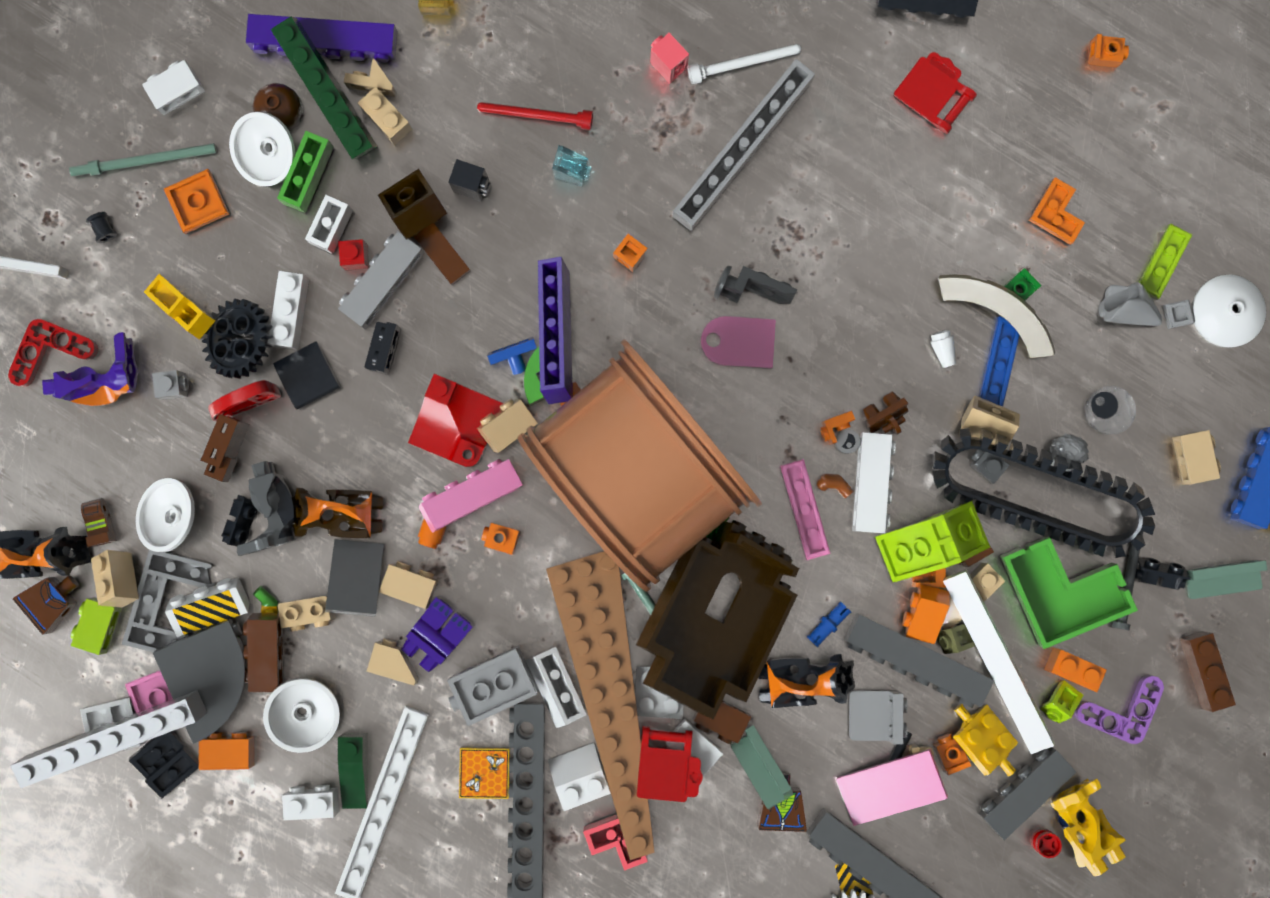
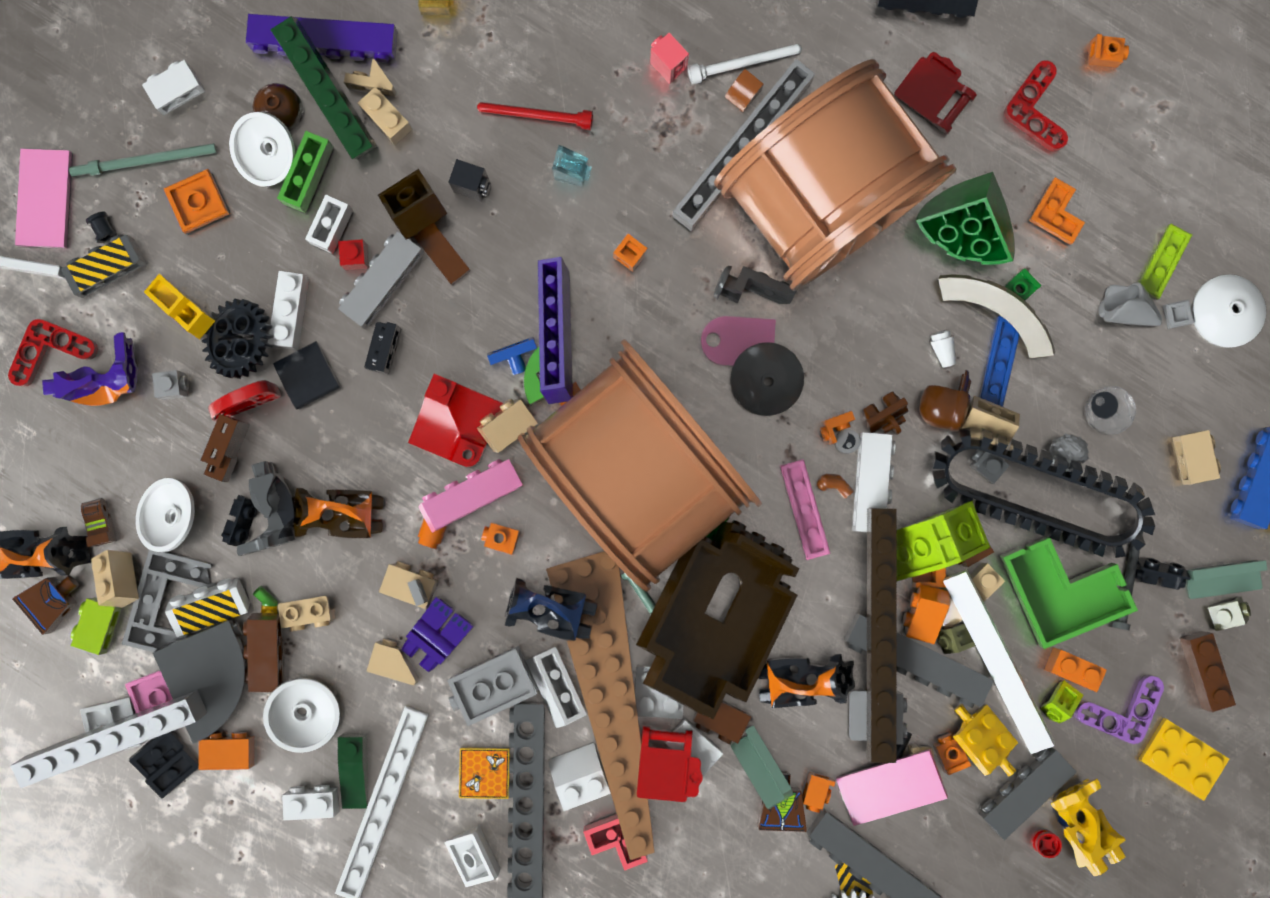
dark grey tile [325,539,384,617] -> none
blue pin [806,601,852,648] -> none
none -> bright pink tile [15,149,72,248]
none -> brick [61,234,147,298]
none -> light grey tile [407,579,428,606]
none -> white slope [445,825,501,887]
none -> black hips [504,578,598,641]
none -> nougat wheel [714,59,957,291]
none -> dark orange brick [725,69,764,112]
none -> dark grey dish [731,342,804,416]
none -> orange brick [802,771,835,813]
none -> dark brown brick [867,508,897,763]
none -> green brick [916,172,1015,265]
none -> reddish brown piece [919,370,971,432]
none -> red beam [1004,60,1068,152]
none -> yellow plate [1138,718,1230,801]
none -> bracket [1208,597,1251,631]

